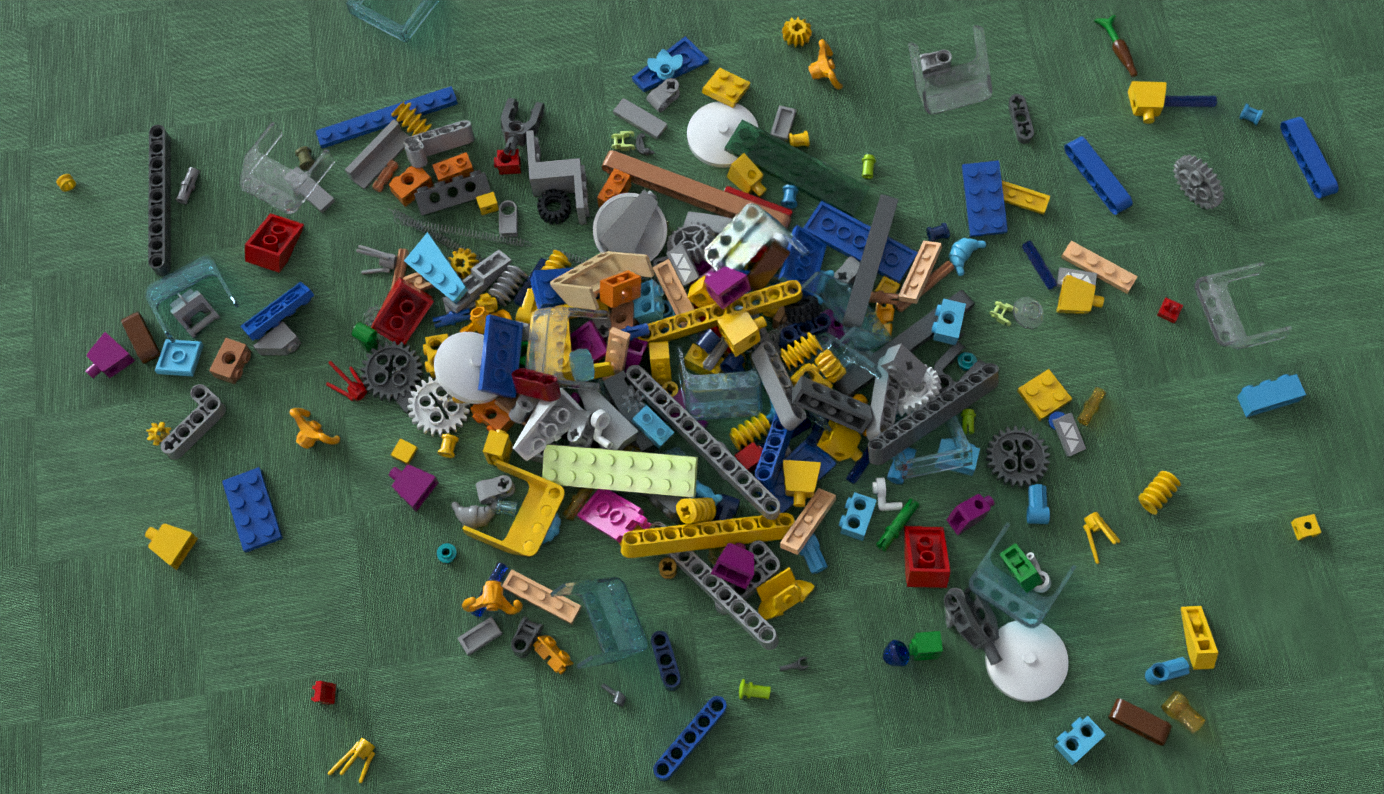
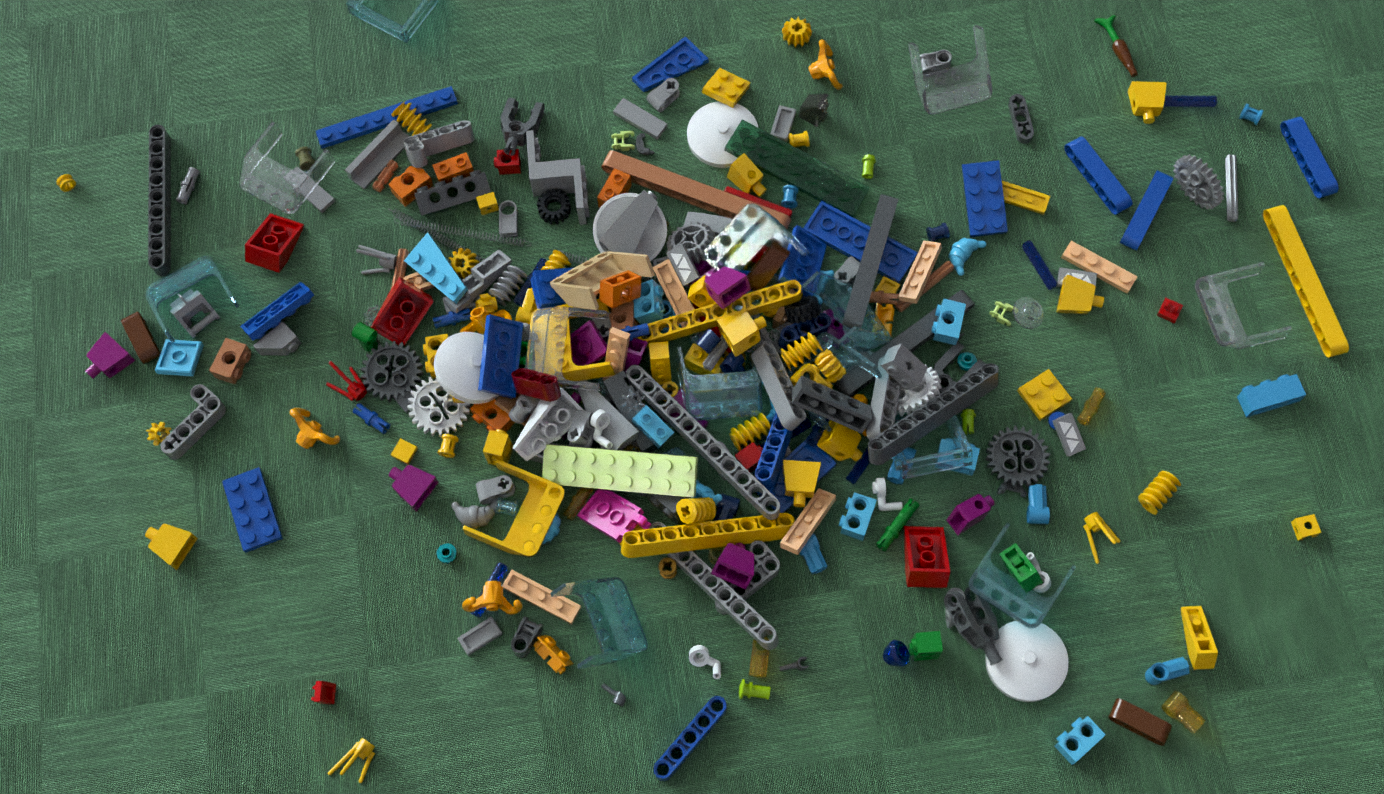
clear light blue gear [569,349,595,382] -> none
medium azure plate [647,49,683,80] -> none
dark blue beam [651,631,681,691] -> none
yellow piece [756,567,815,620] -> none
none -> blue pin [353,403,390,434]
none -> white plate [689,645,721,679]
none -> clear yellow piece [749,636,770,678]
none -> clear smoke slope [799,93,829,127]
none -> dark grey piece [997,482,1027,498]
none -> blue beam [1120,170,1174,251]
none -> light grey axle [1225,154,1238,222]
none -> yellow beam [1263,205,1349,358]

